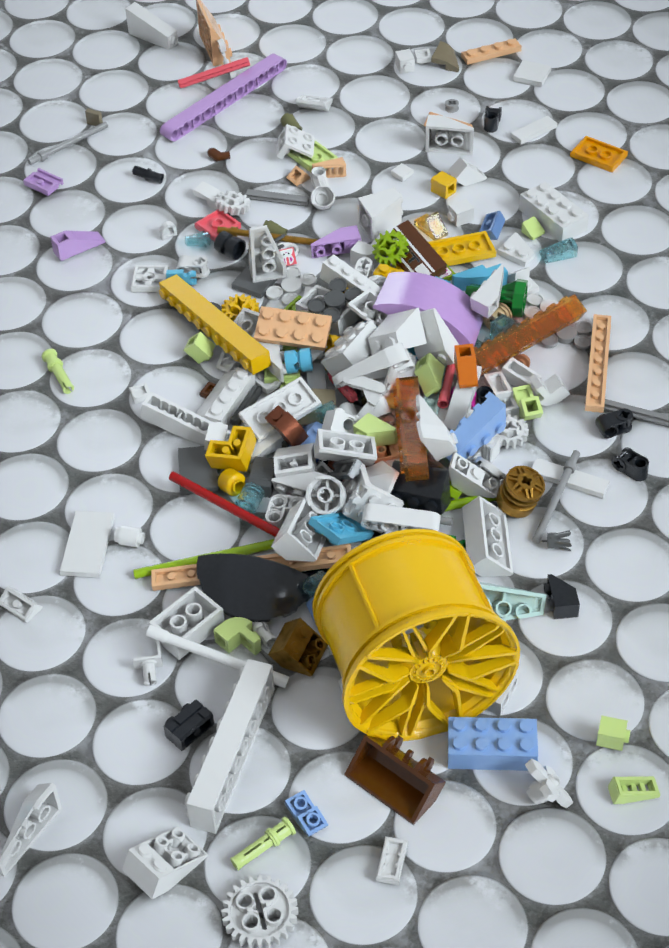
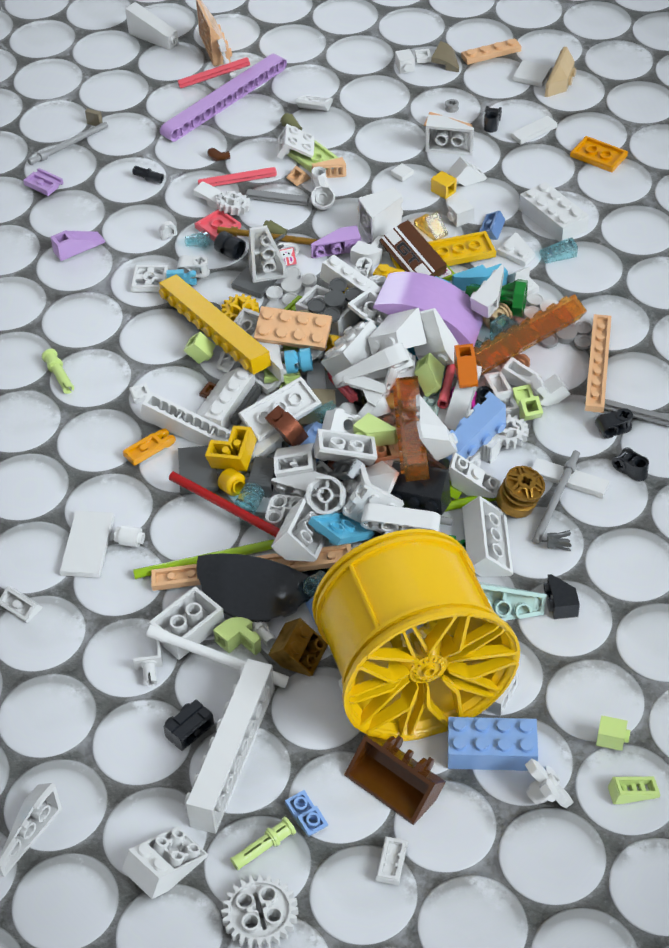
white brick [204,421,228,450] -> none
lime gear [372,229,409,266] -> none
white tile [474,456,506,483] -> none
yellowish green slope [521,216,545,240] -> none
none -> light orange hinge [123,428,176,466]
none -> coral axle [198,167,277,187]
none -> tan wedge [545,47,576,97]

